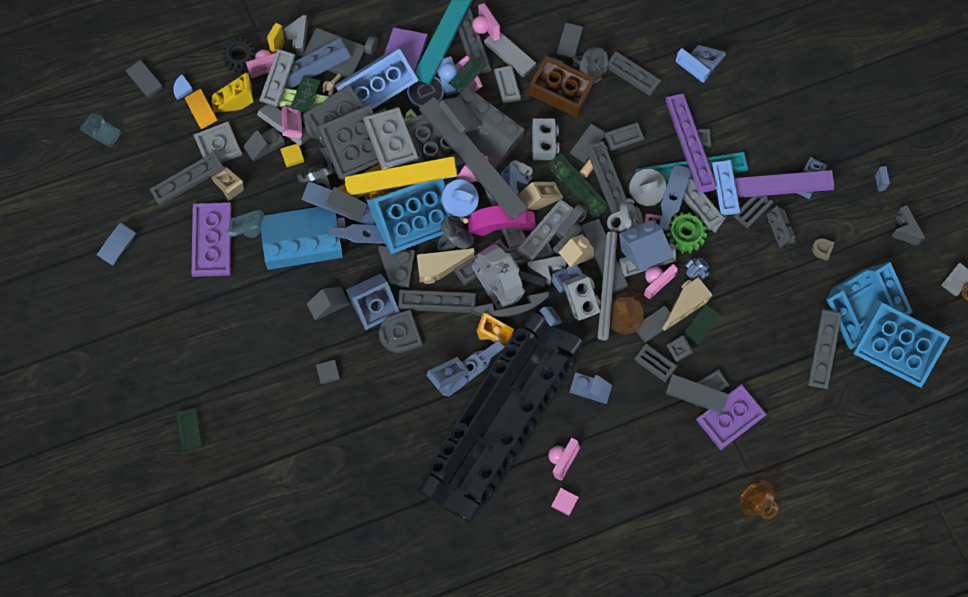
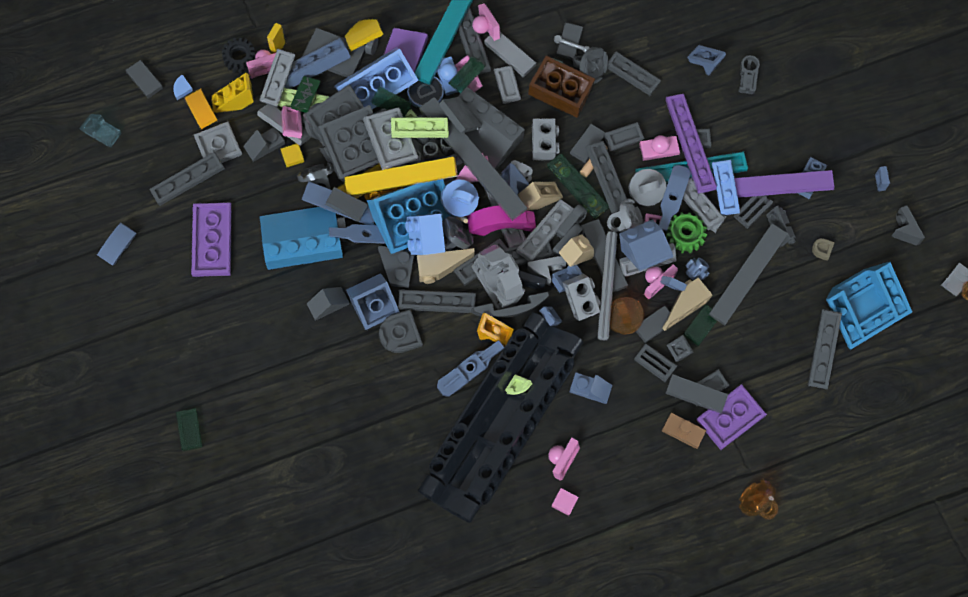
tan slope [211,167,244,200] -> none
clear light blue tile [227,210,264,238] -> none
light grey slope [283,15,308,56] -> none
dark grey tile [316,360,340,385] -> none
tan hand [323,73,342,96] -> none
sand blue slope [427,357,469,391] -> none
light blue tile [676,49,710,83] -> none
dark azure slope [853,299,950,388] -> none
none -> yellow slope [345,19,384,51]
none -> clear green tile [371,86,412,118]
none -> yellowish green tile [391,118,449,138]
none -> light blue brick [405,214,445,255]
none -> yellowish green tile [505,374,532,395]
none -> light grey hinge [554,35,589,52]
none -> bright pink tile [639,135,680,161]
none -> sand blue tile [660,276,687,291]
none -> medium nougat tile [662,413,706,449]
none -> dark grey tile [709,224,788,326]
none -> dark grey piece [738,55,760,94]

